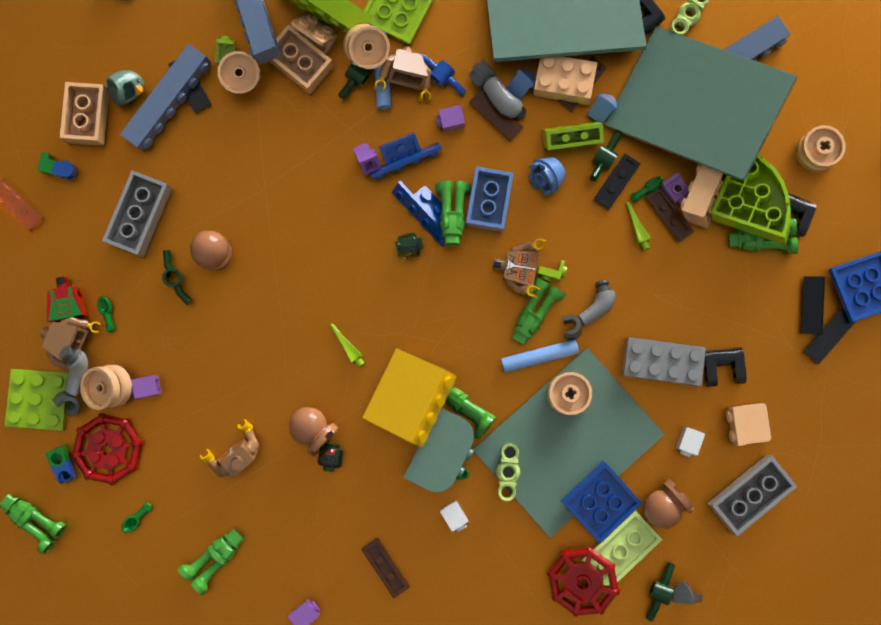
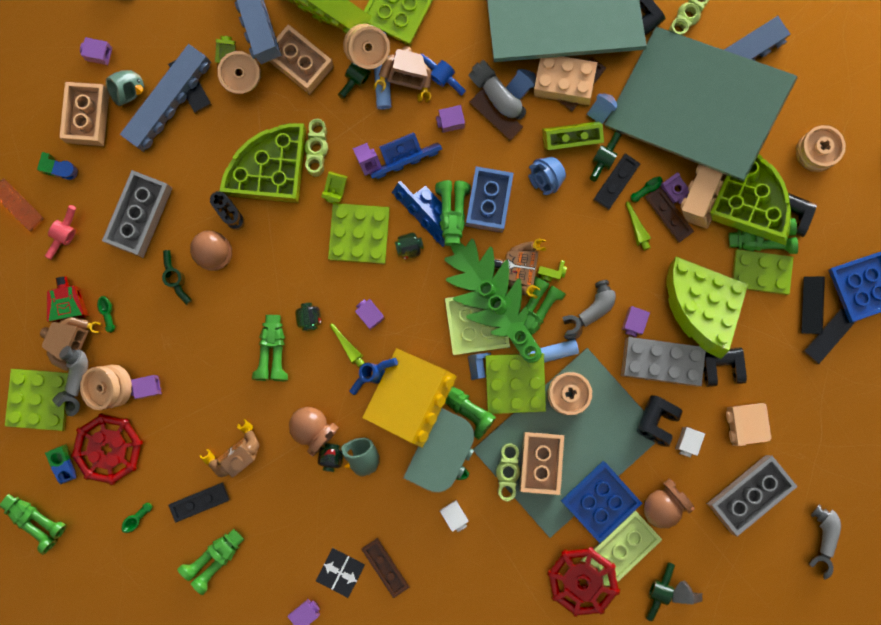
light nougat bracket [291,14,338,55] -> none
none -> coral piece [45,205,76,260]
none -> medium lavender brick [80,37,112,65]
none -> black tile [168,482,230,523]
none -> black connector [210,191,245,230]
none -> lime brick [219,123,306,203]
none -> bright green piece [252,315,288,382]
none -> clear green head [295,302,322,331]
none -> yellowish green piece [304,119,328,177]
none -> black sticker [316,548,365,598]
none -> lime bracket [321,172,348,203]
none -> lime plate [328,203,390,264]
none -> sand green piece [341,438,380,477]
none -> blue piece [349,358,398,395]
none -> medium lavender brick [355,299,385,330]
none -> bright green plant [444,239,542,363]
none -> yellowish green plate [445,297,510,356]
none -> medium blue tile [468,352,491,380]
none -> lime plate [485,353,546,414]
none -> light nougat brick [519,432,564,495]
none -> medium lavender brick [622,306,650,337]
none -> black connector [636,395,683,447]
none -> lime brick [666,257,748,359]
none -> lime plate [732,249,794,295]
none -> light grey piece [809,504,841,580]

